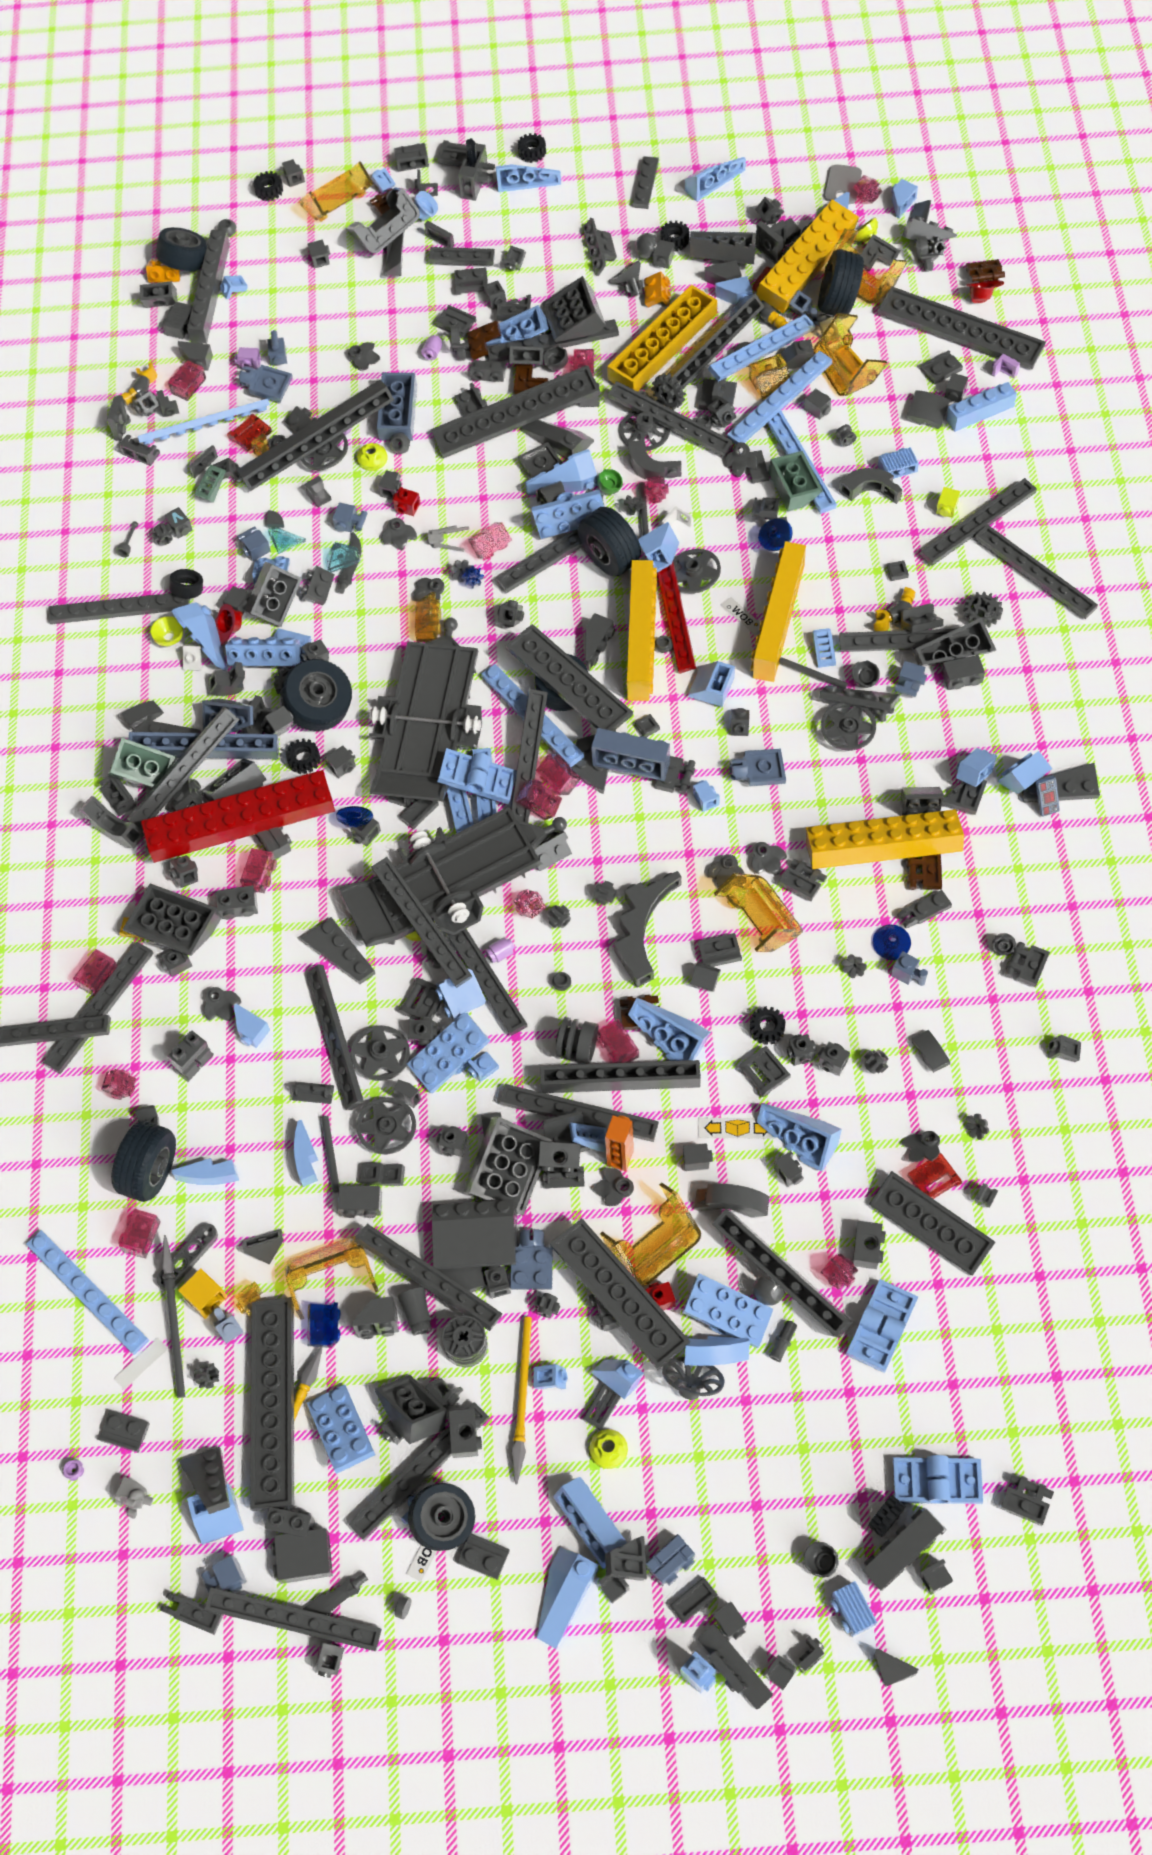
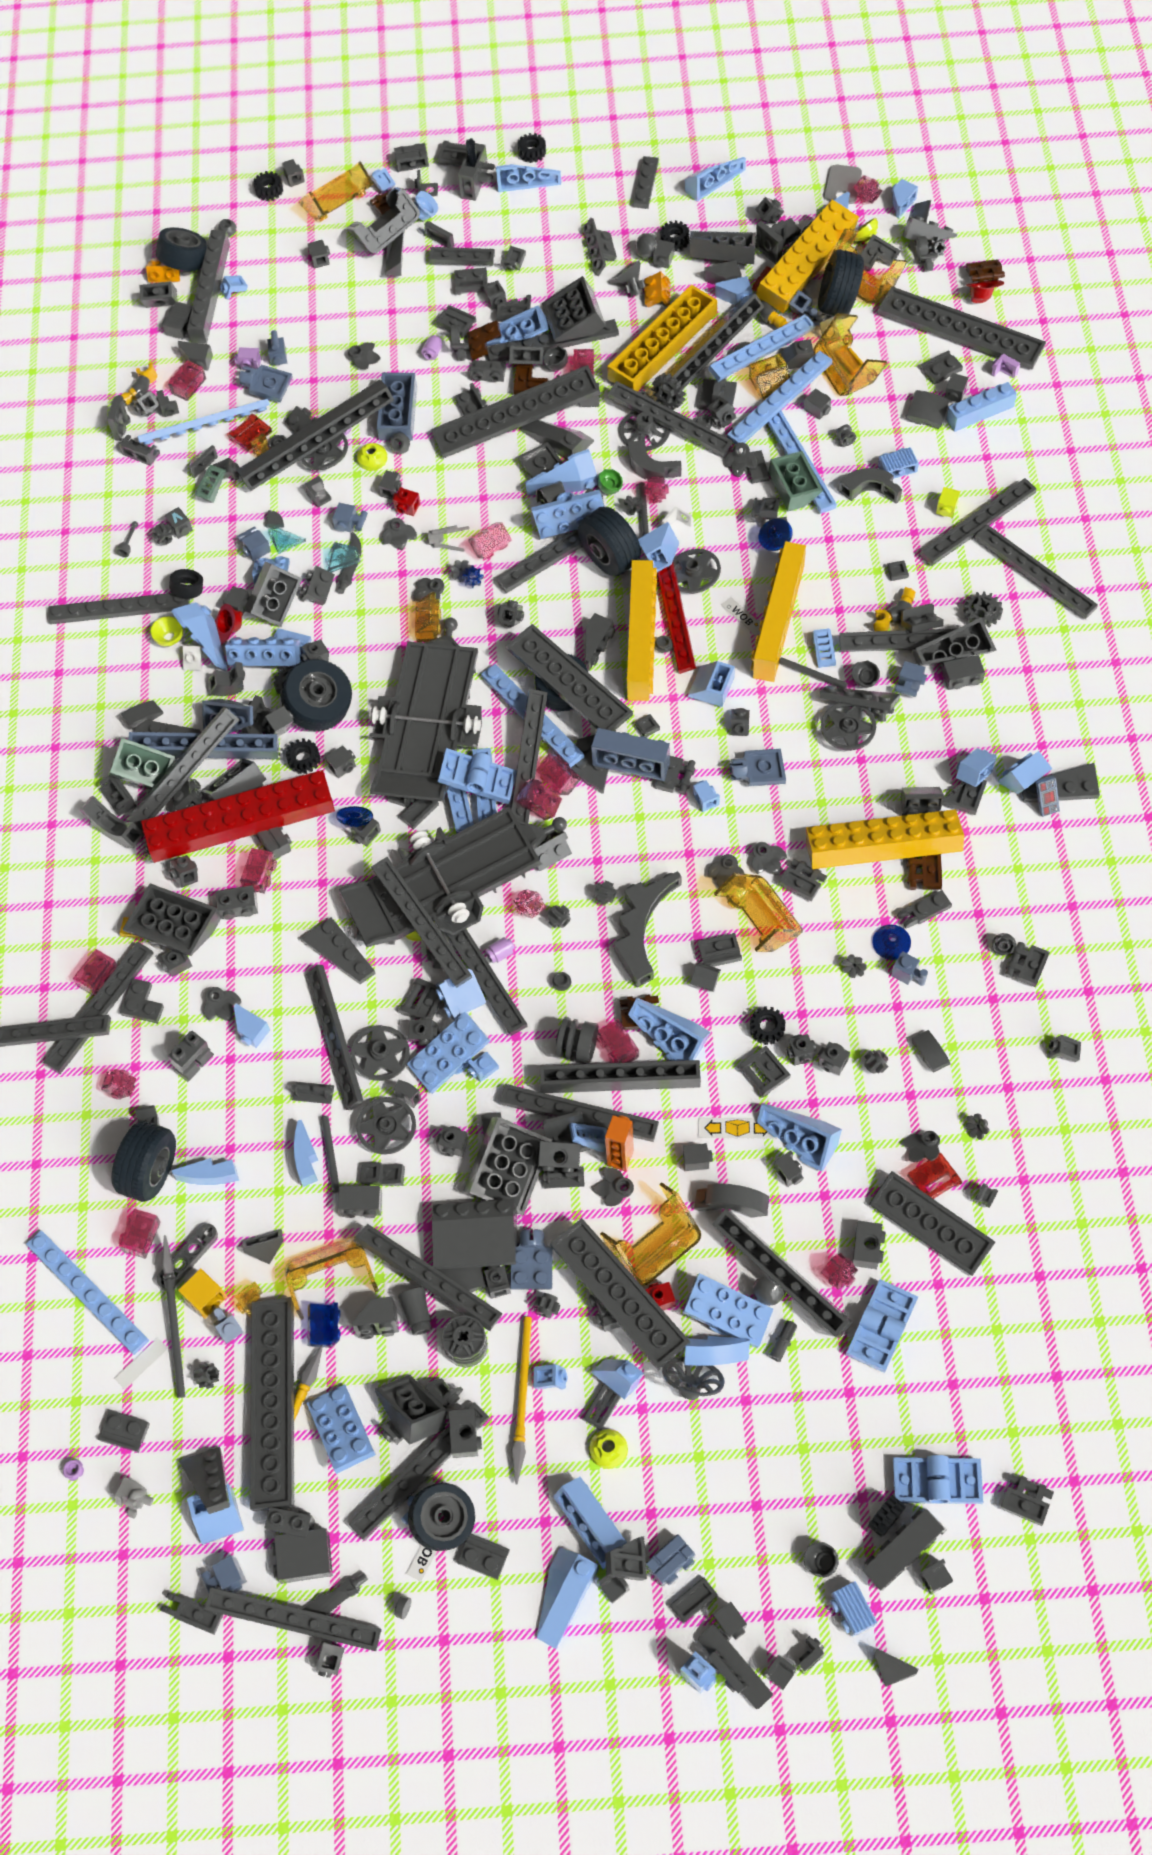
none -> dark grey plate [120,979,164,1024]

